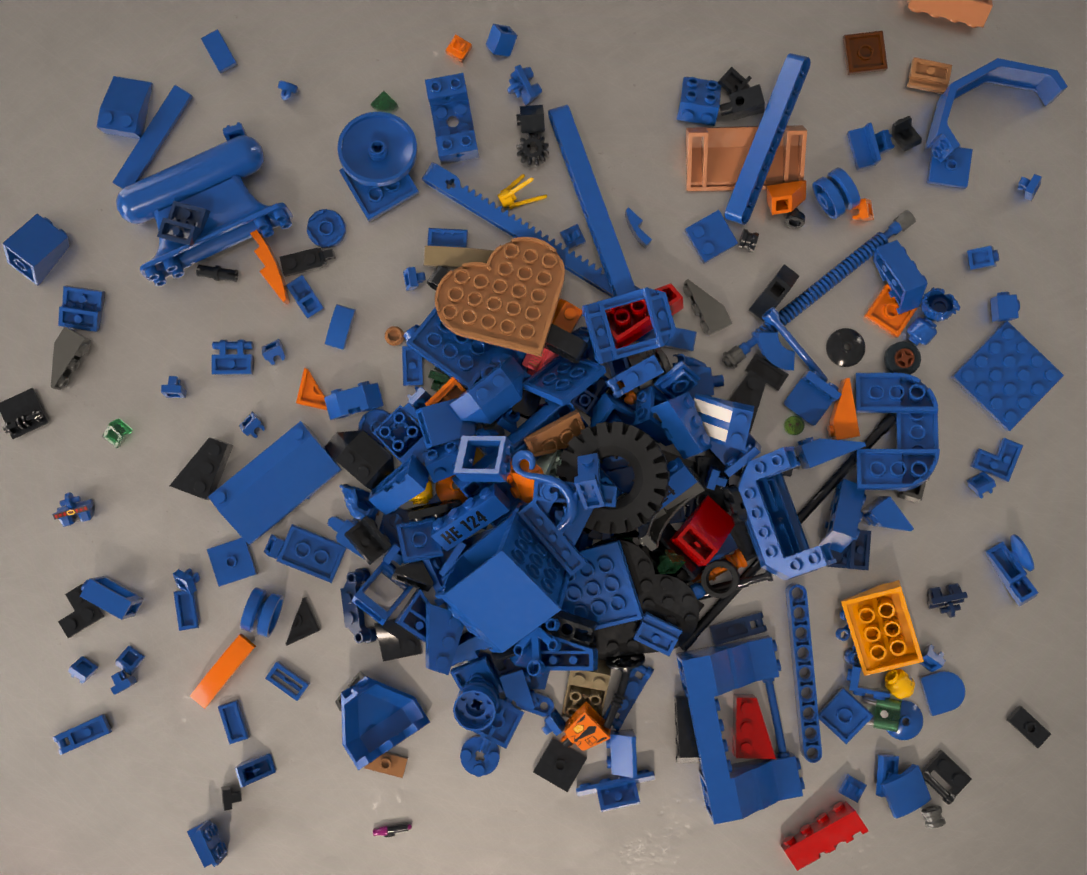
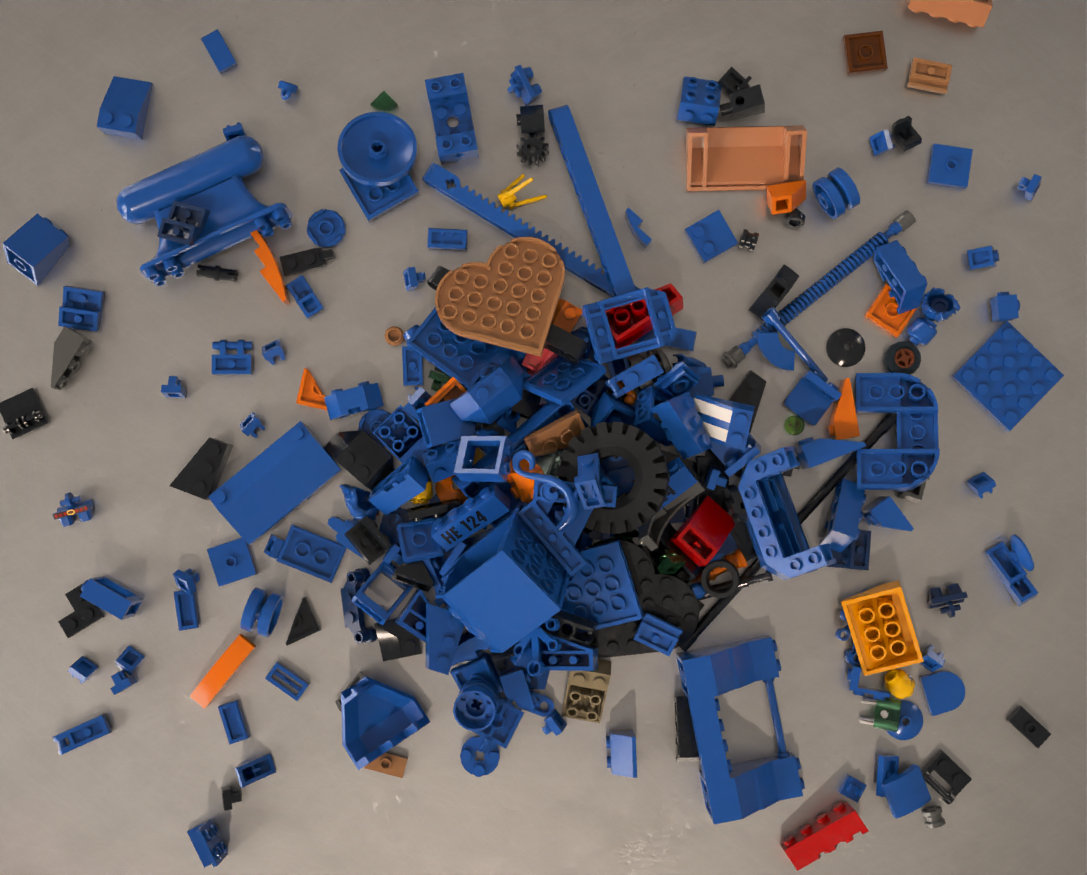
clear green slope [102,419,132,448] -> none
blue tile [112,85,193,189] -> none
blue slope [325,304,356,350] -> none
piece [373,823,412,837] -> none
dark tan slope [423,246,494,269] -> none
orange tile [445,34,472,63] -> none
blue panel [486,24,518,57] -> none
black plate [533,737,587,792] -> none
blue tile [560,224,586,251] -> none
orange torso [562,701,611,751] -> none
blue bracket [576,770,655,812] -> none
blue plate [602,659,654,731] -> none
black dish [603,654,645,729] -> none
dark grey slope [683,279,732,335] -> none
dark blue plate [709,611,767,646] -> none
blue beam [725,53,811,225] -> none
red wedge [732,694,776,759] -> none
black tile [745,354,789,391] -> none
blue beam [785,583,822,763] -> none
blue plate [818,687,874,744] -> none
blue panel [847,123,881,170] -> none
orange tile [852,198,874,221] -> none
blue panel [924,58,1068,163] -> none
blue tile [970,438,1023,482] -> none

